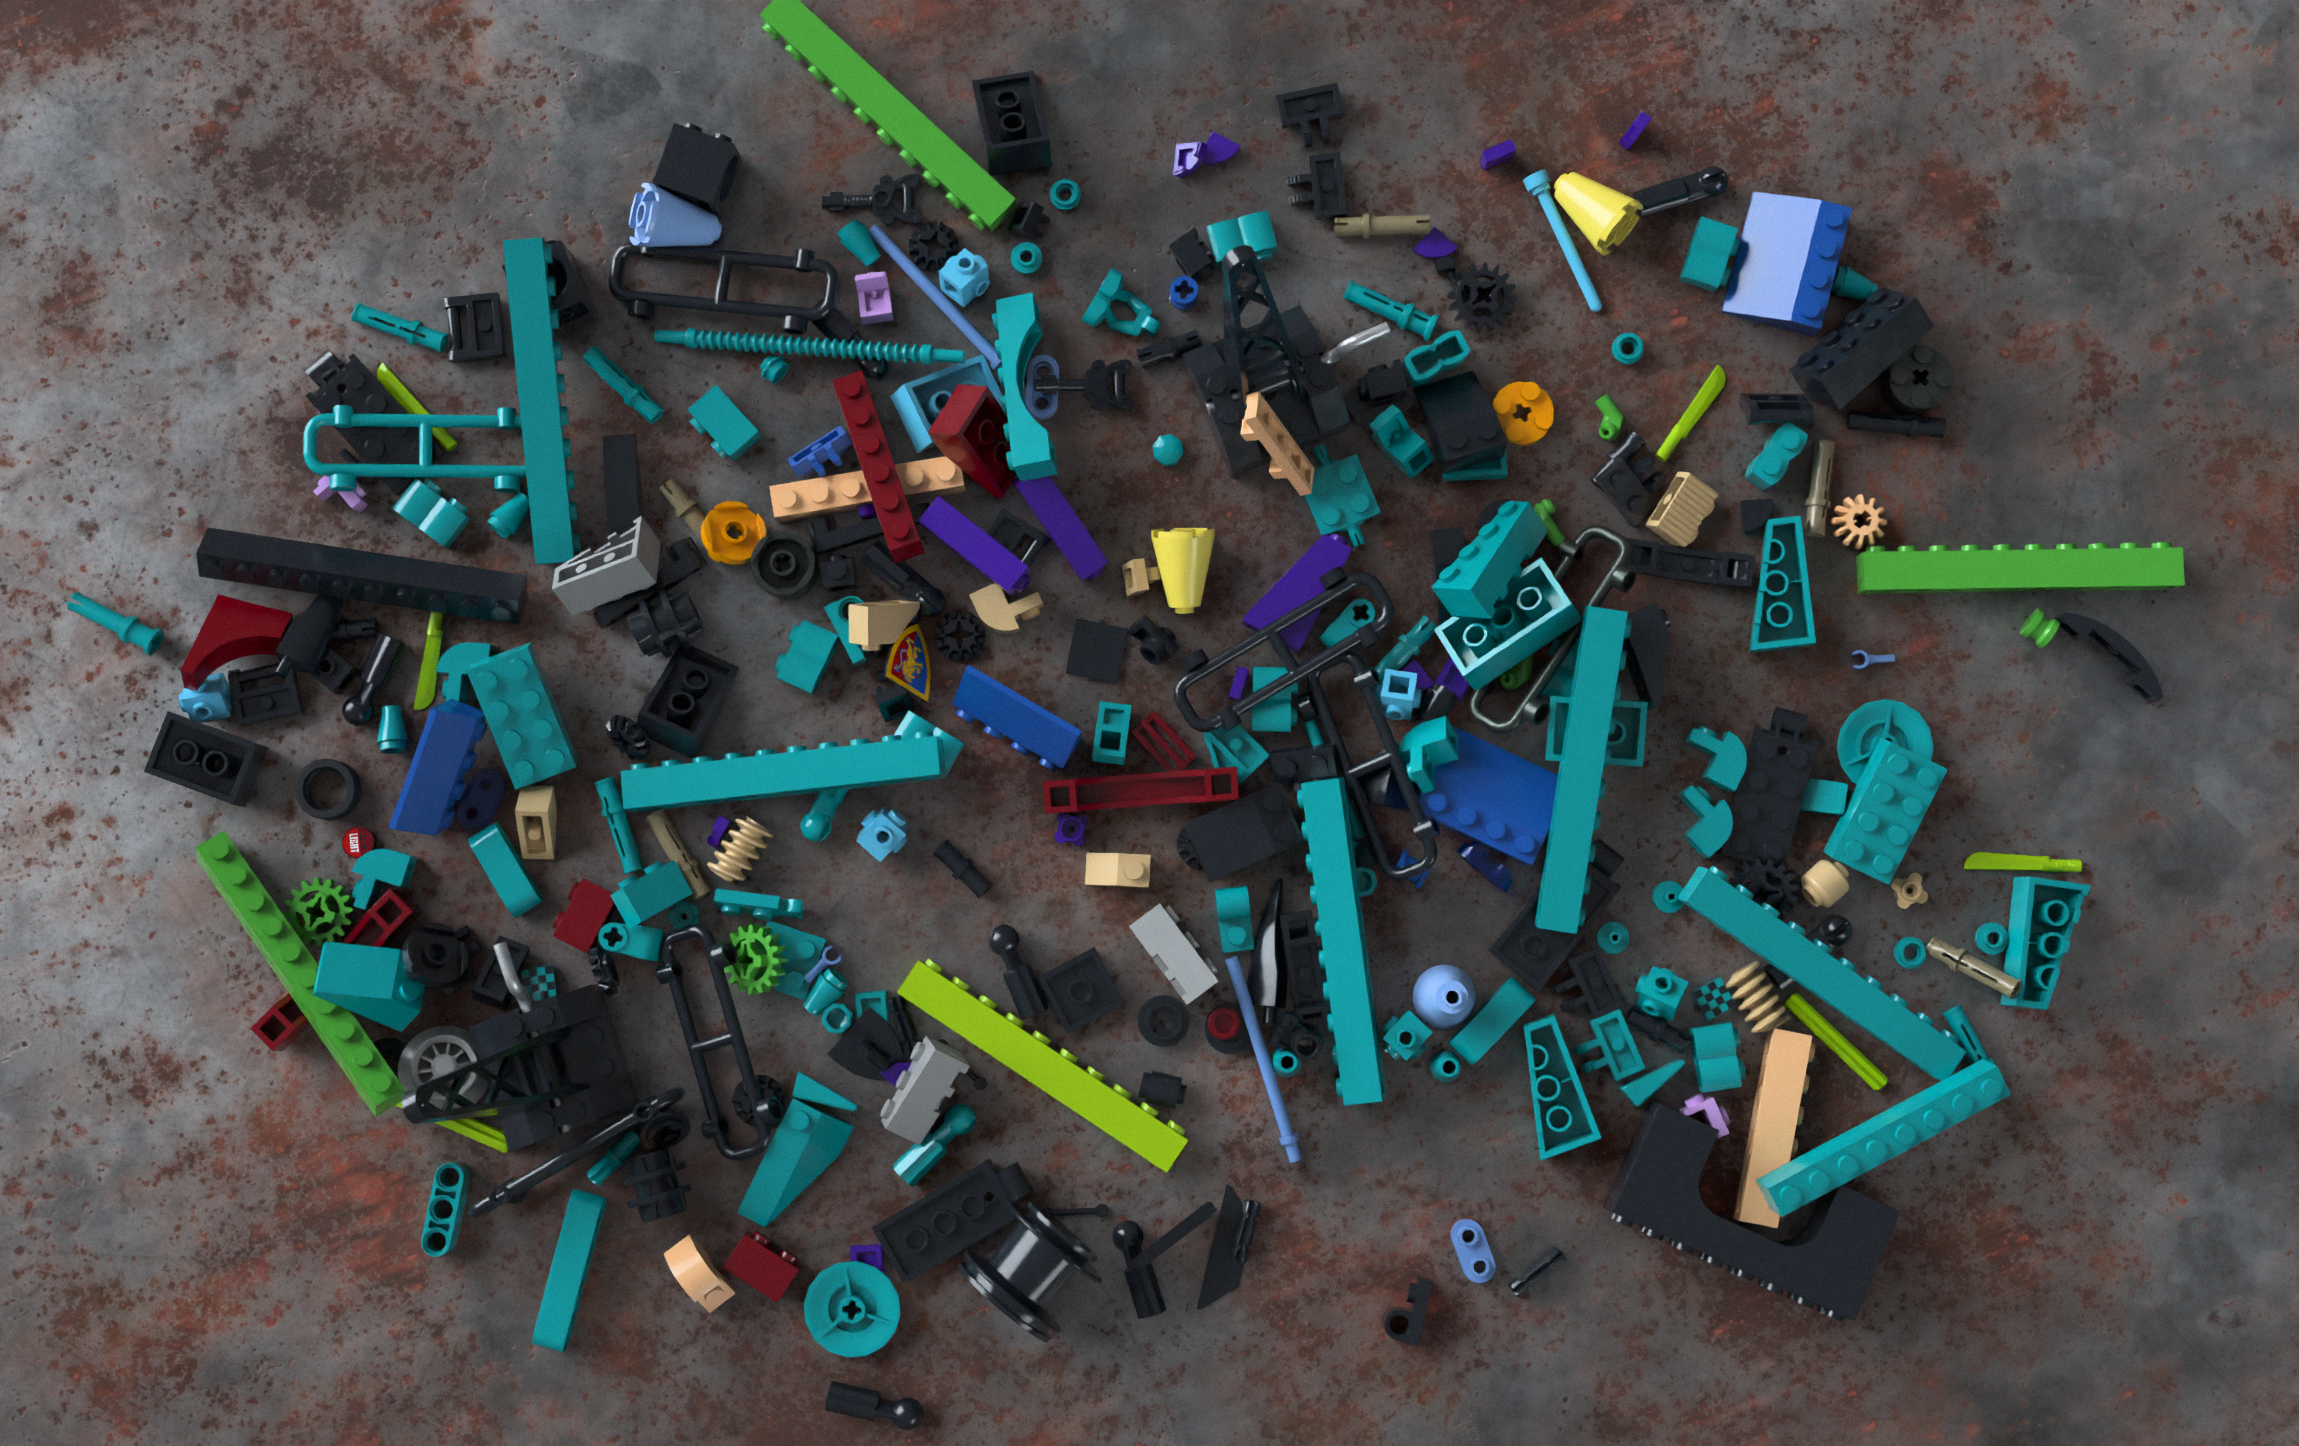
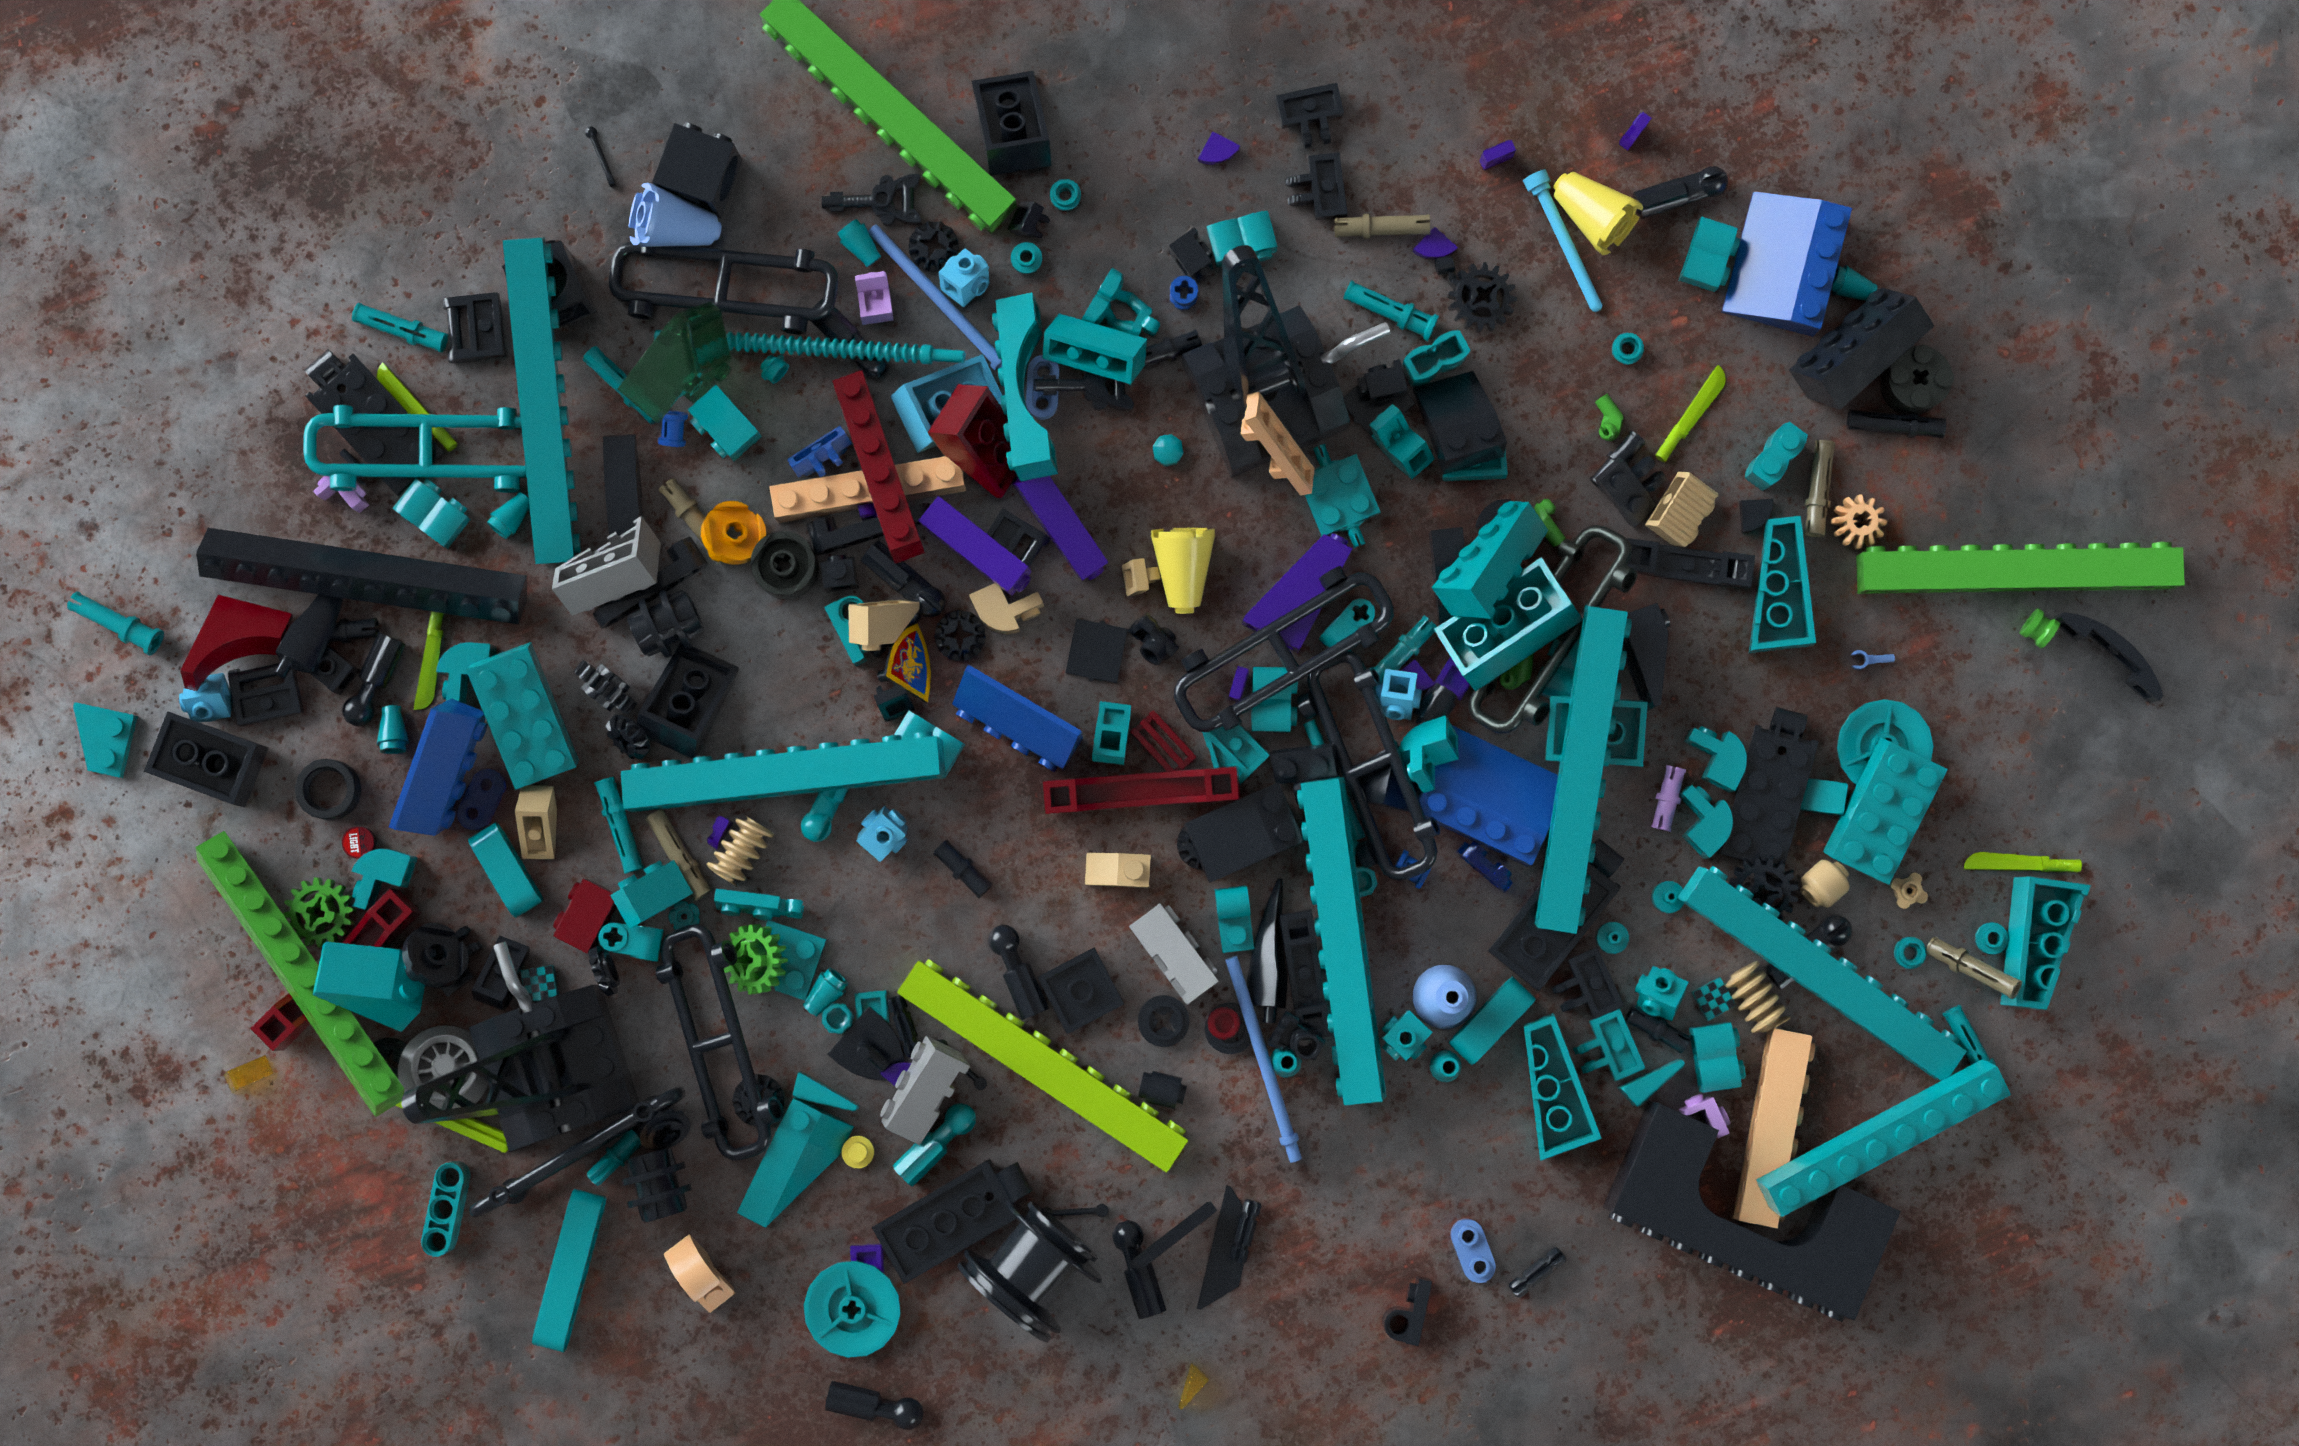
dark red piece [723,1231,802,1303] -> none
teal brick [774,620,840,696] -> none
medium blue hand [804,946,842,983] -> none
dark purple plate [1054,812,1089,846] -> none
dark purple tile [1173,142,1208,178] -> none
light orange plate [1492,381,1554,446] -> none
black plate [1739,393,1814,426] -> none
lime axle [1784,993,1888,1091] -> none
none -> teal wing [73,702,138,778]
none -> clear yellow piece [224,1055,273,1093]
none -> black gear [573,660,638,715]
none -> black hinge [585,126,616,187]
none -> clear green windscreen [618,301,732,423]
none -> blue bush [658,410,688,447]
none -> light yellow plate [842,1136,874,1168]
none -> teal brick [1042,313,1147,384]
none -> clear yellow piece [1178,1361,1209,1410]
none -> lavender pin [1651,765,1686,832]

